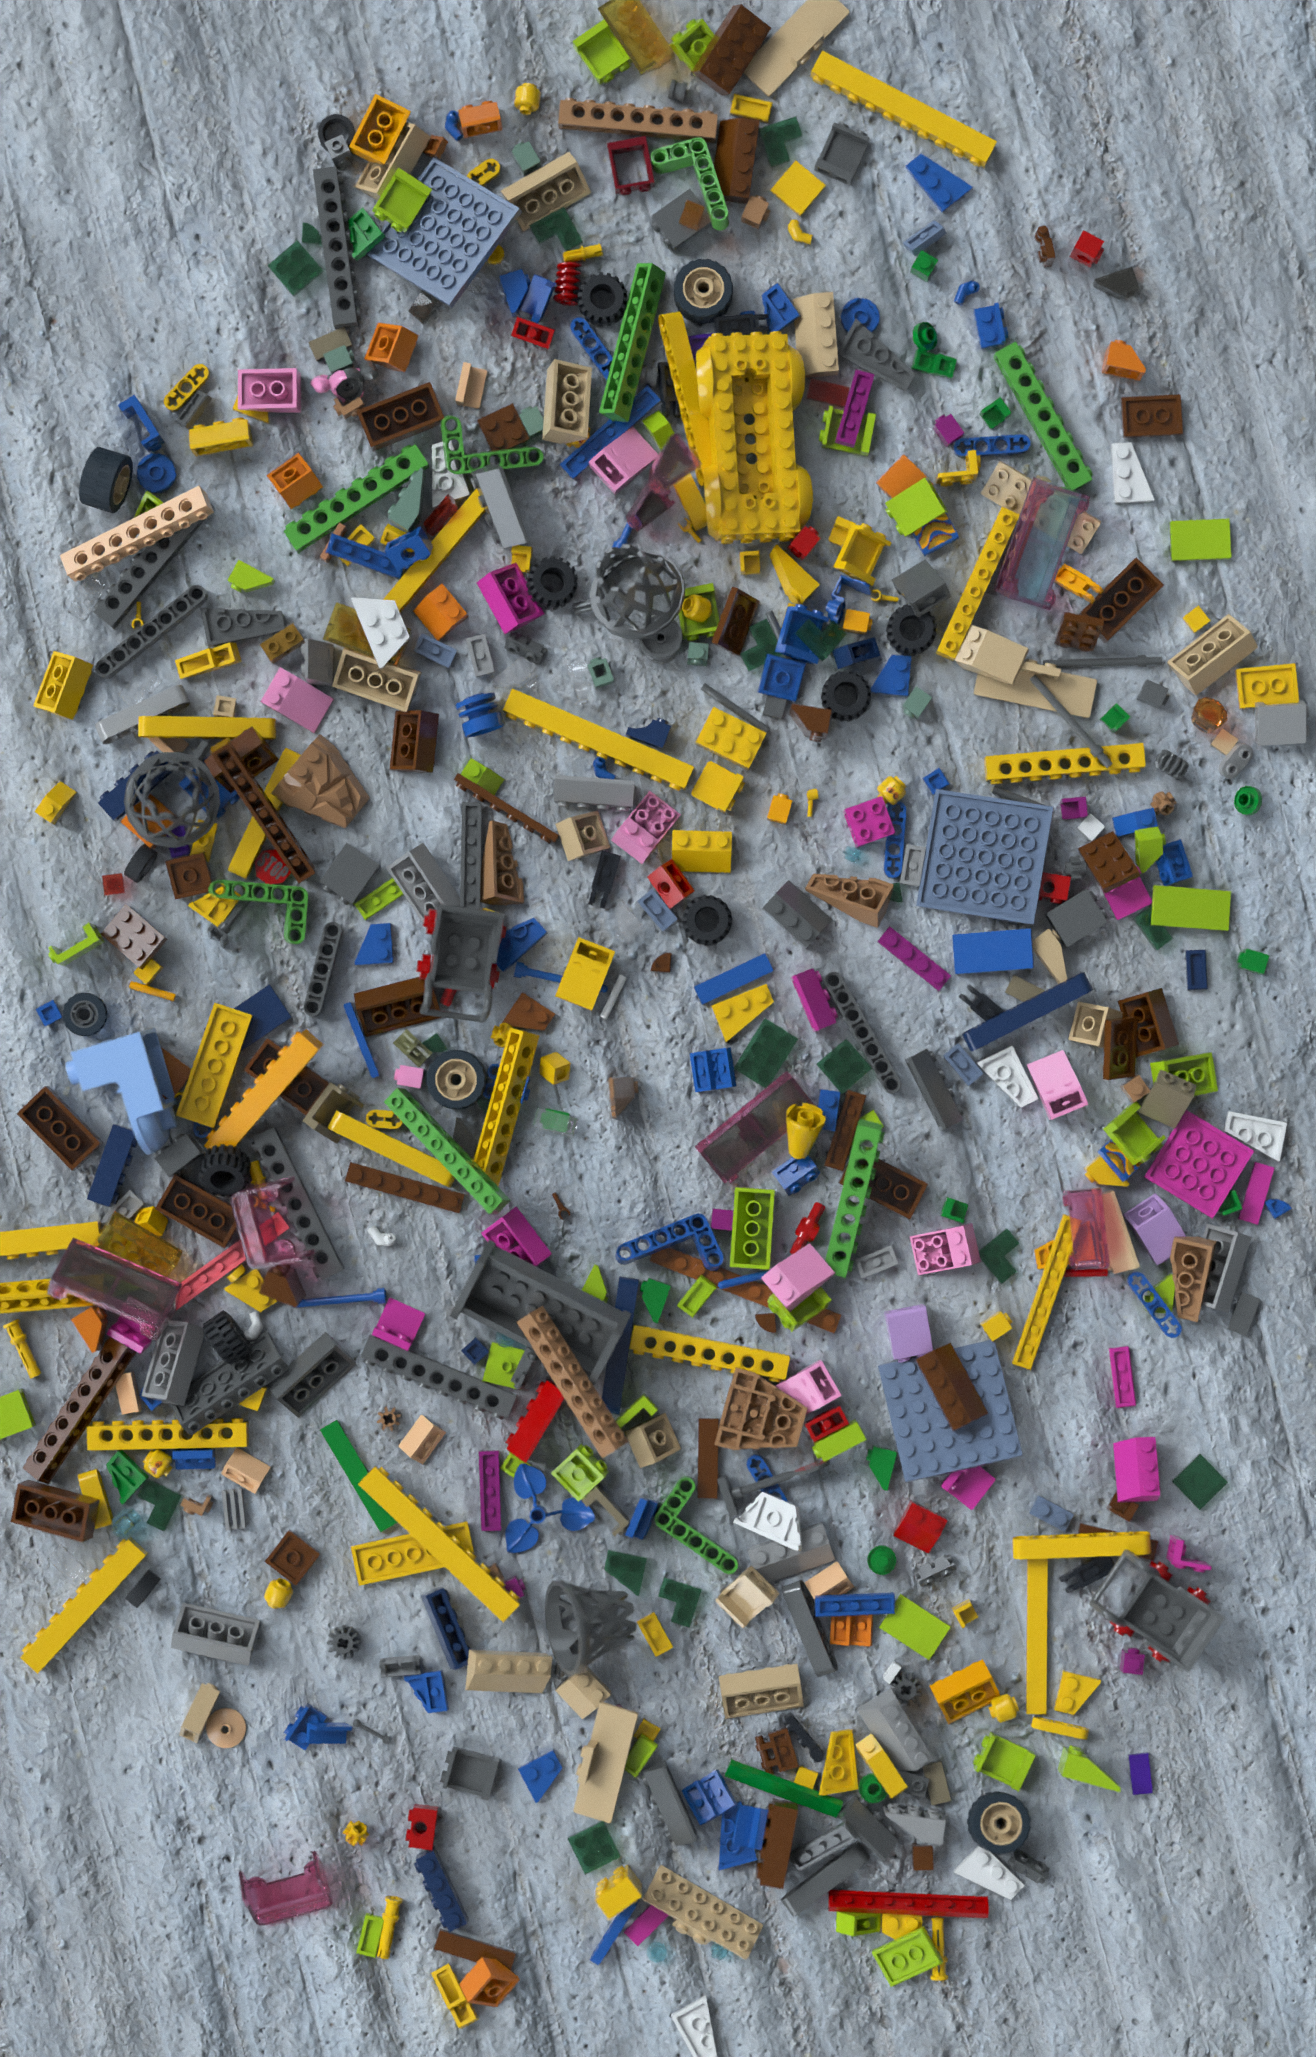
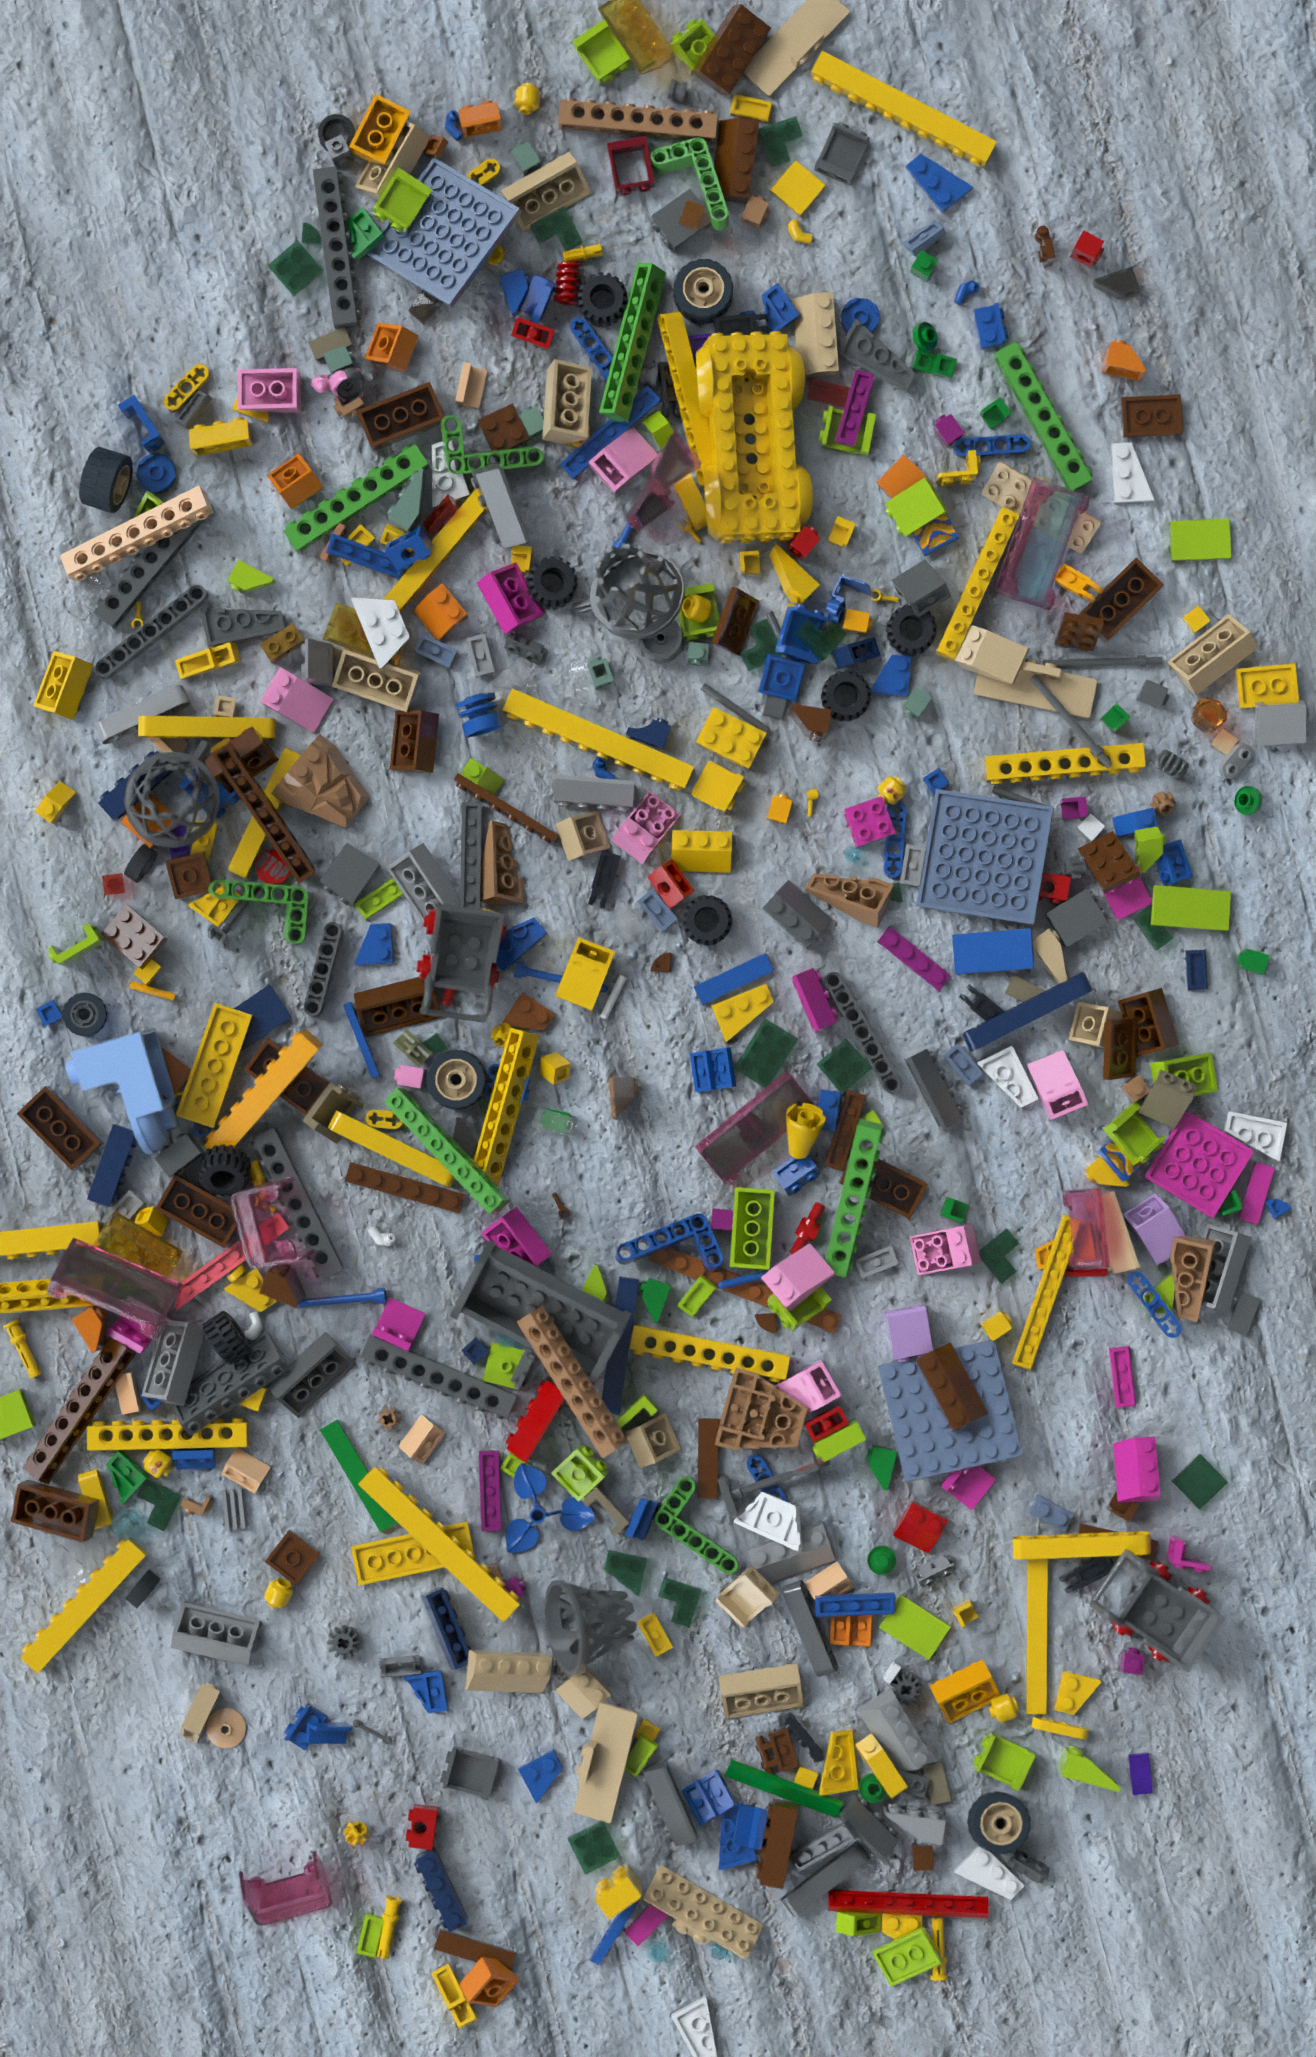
yellow panel [833,523,891,586] -> none

